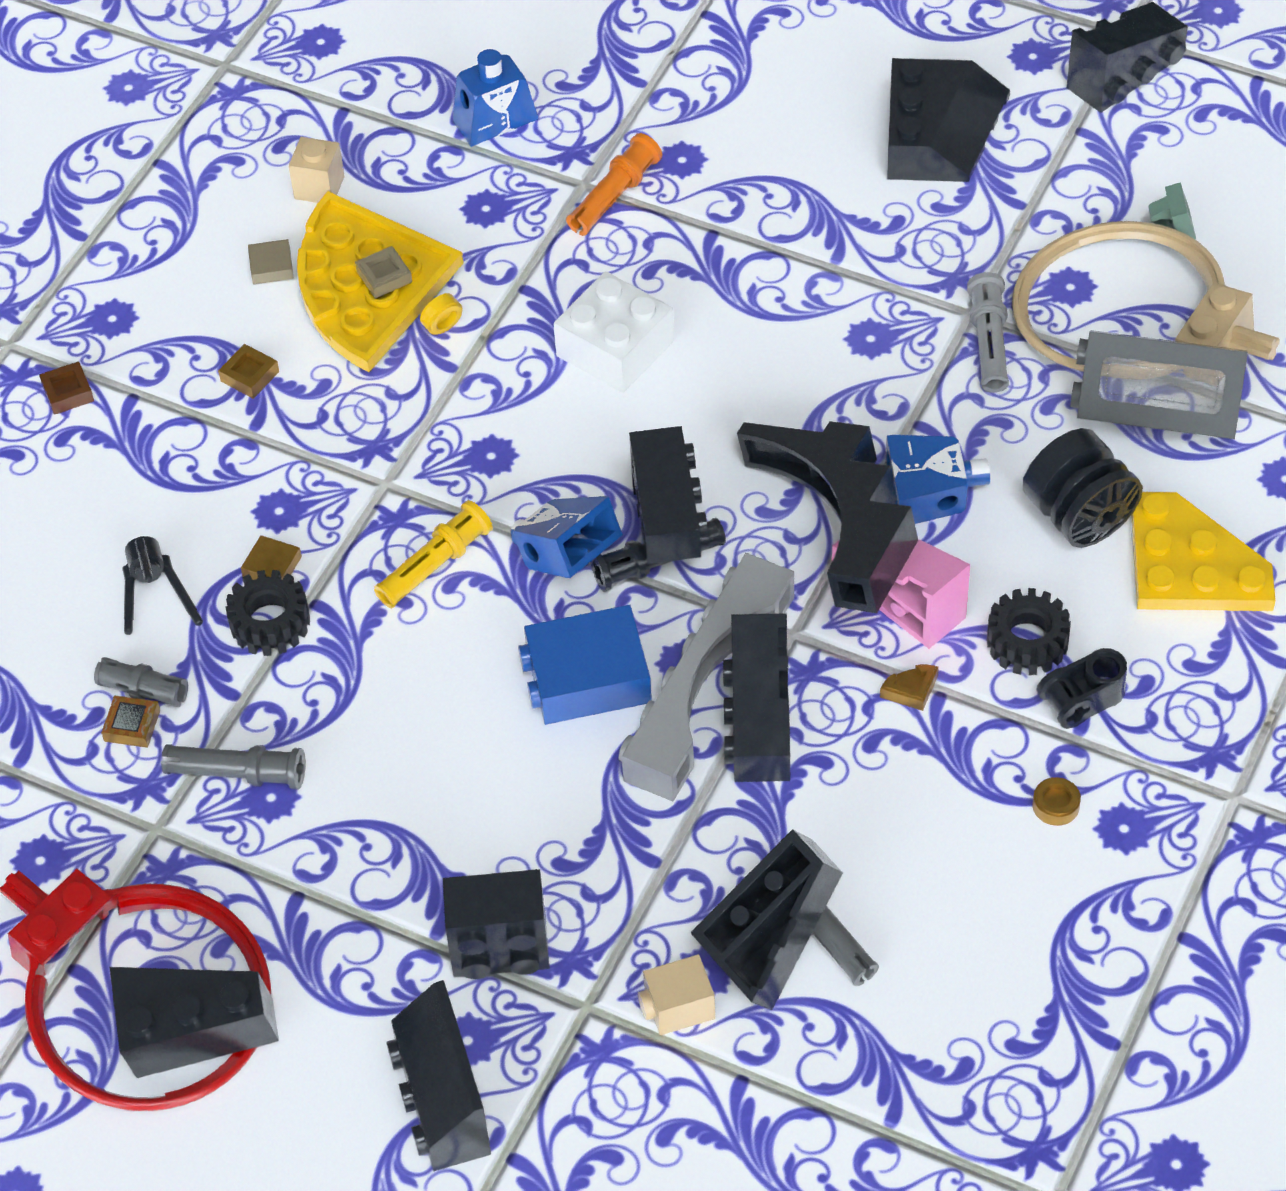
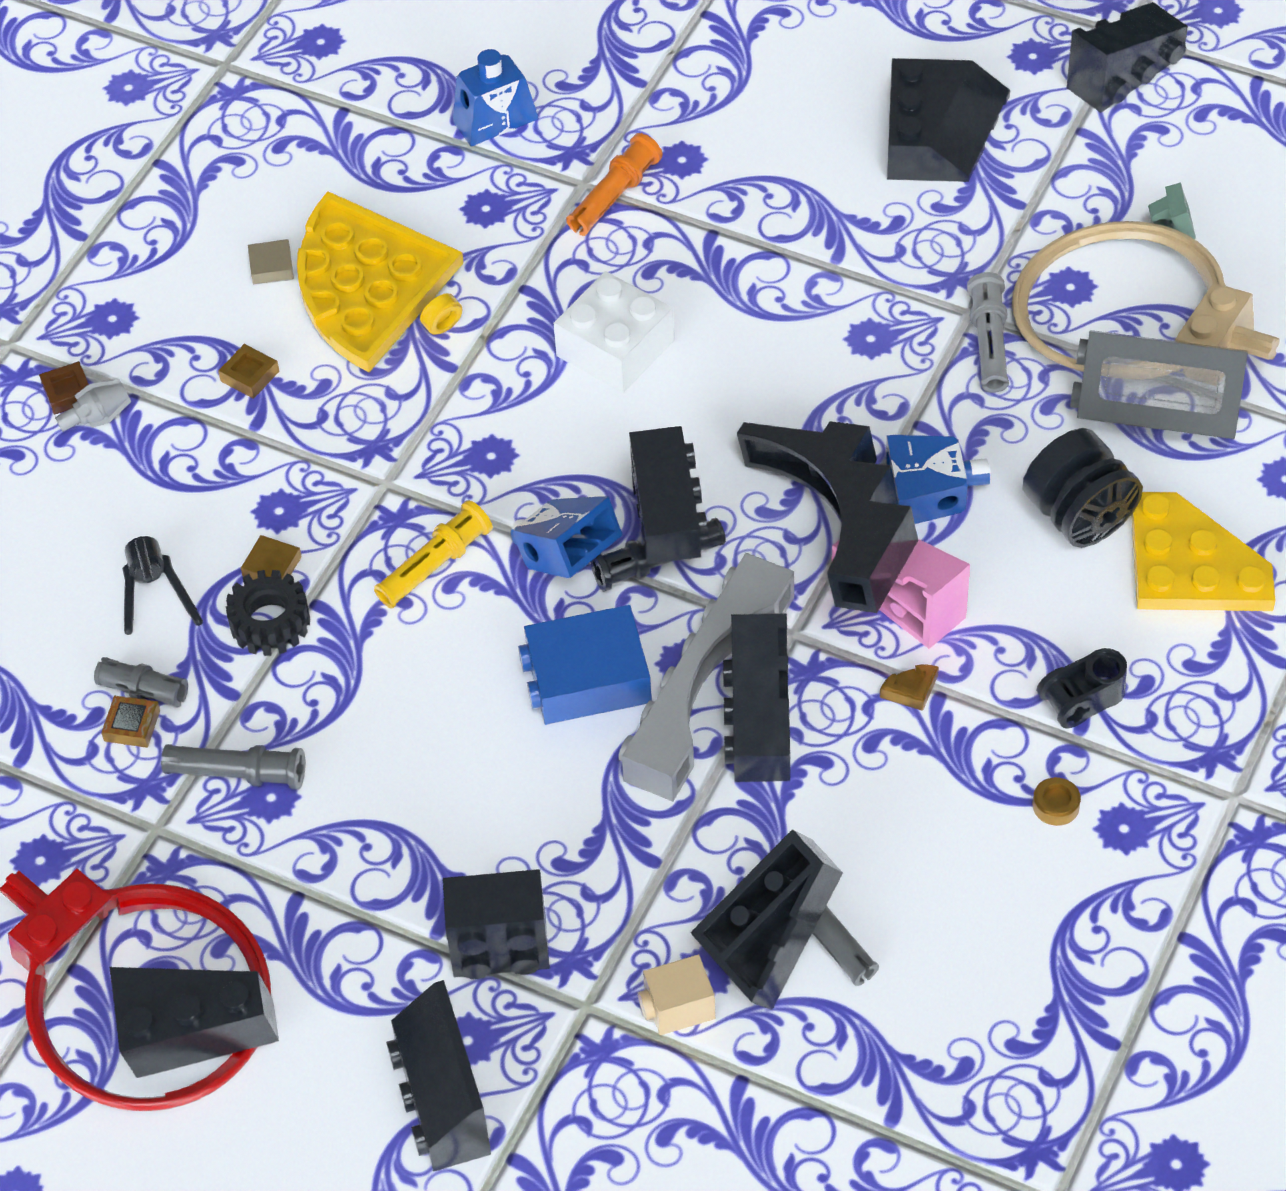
tan brick [288,137,345,203] -> none
dark tan tile [355,246,412,298] -> none
black tyre [987,588,1071,676] -> none
none -> light grey piece [55,379,131,432]

